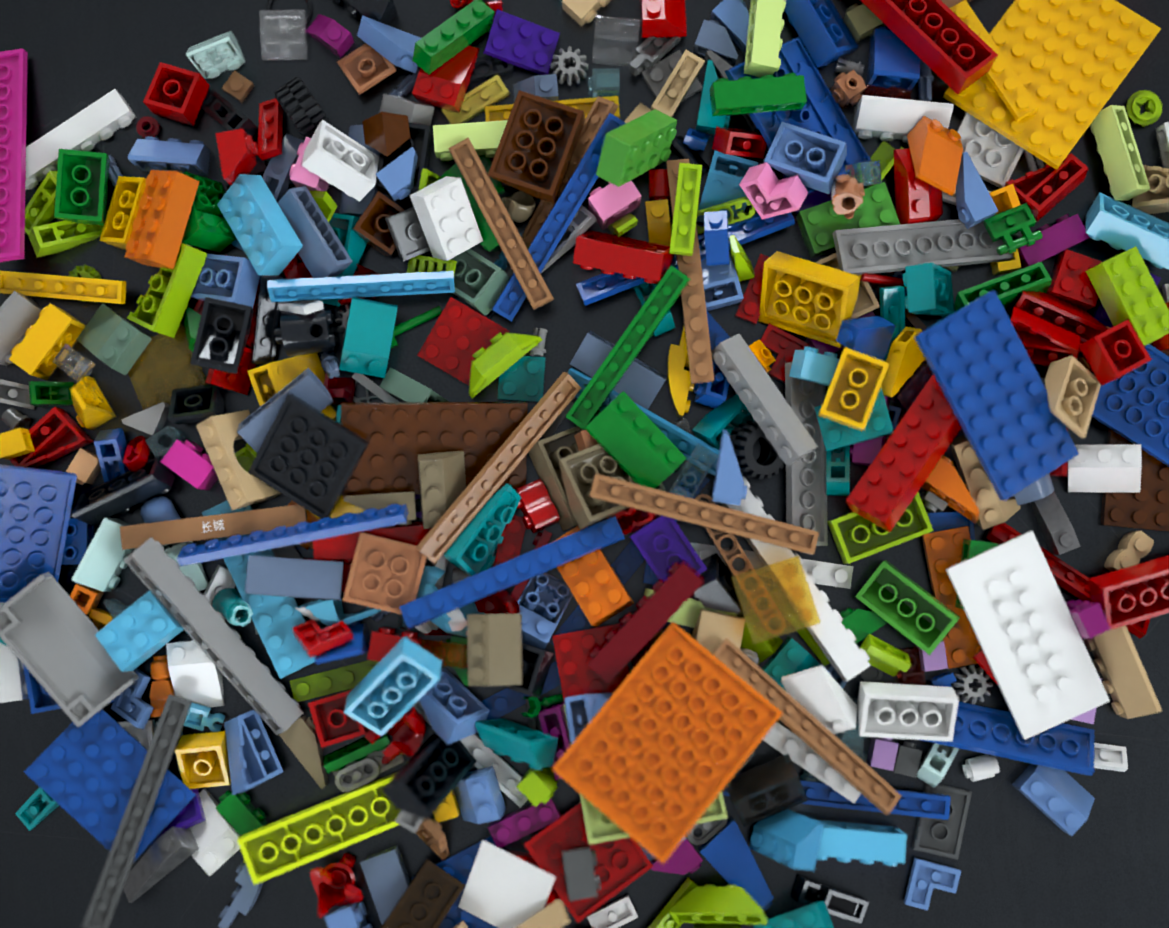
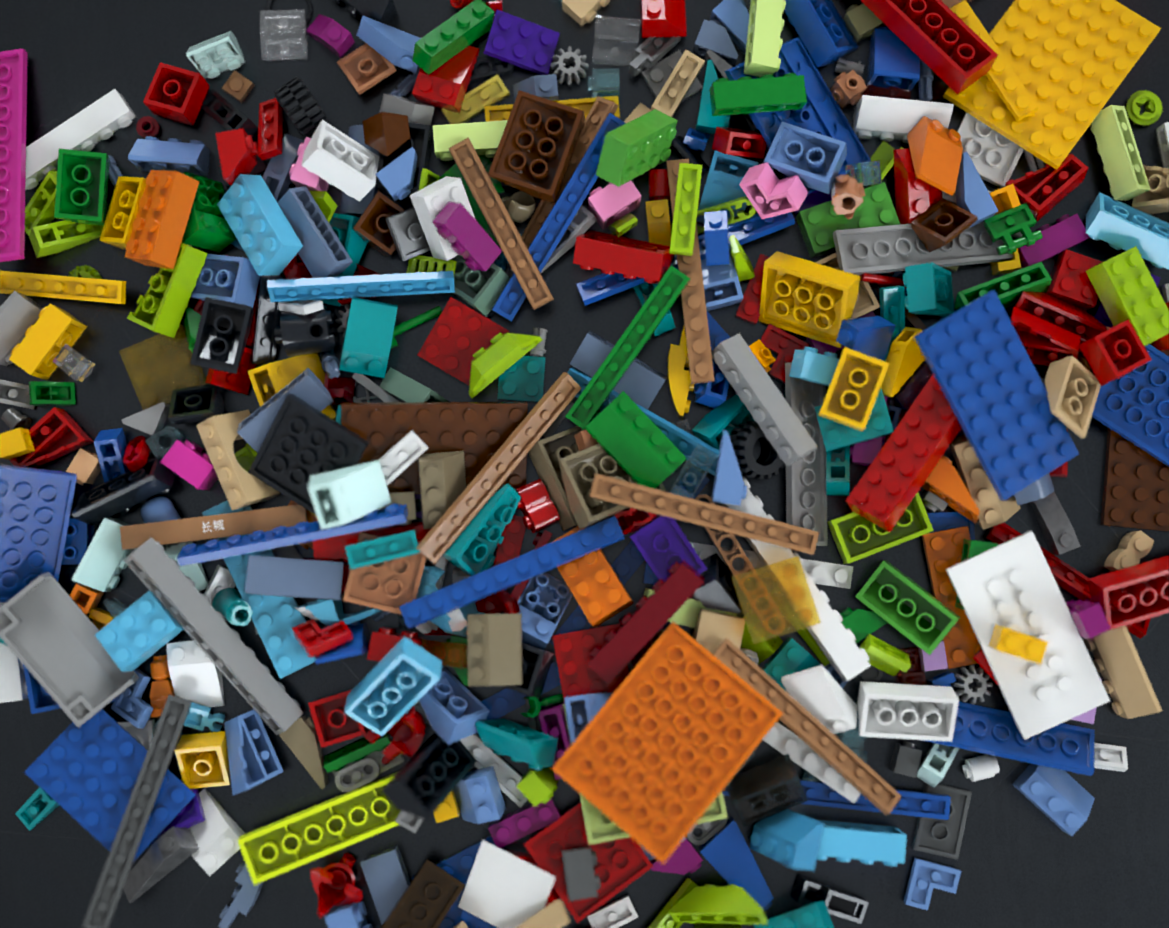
yellow wedge [71,376,116,430] -> none
sand green slope [76,303,152,376] -> none
green brick [215,790,268,836] -> none
lime plate [290,660,379,702] -> none
medium nougat wing [415,818,450,861] -> none
lavender brick [866,737,899,771] -> none
white slope [1068,444,1141,493] -> none
none -> light aqua slope [308,460,392,530]
none -> teal plate [345,530,420,570]
none -> white plate [379,430,428,485]
none -> magenta brick [432,202,502,272]
none -> reddish brown slope [911,198,978,253]
none -> yellow brick [988,624,1048,665]

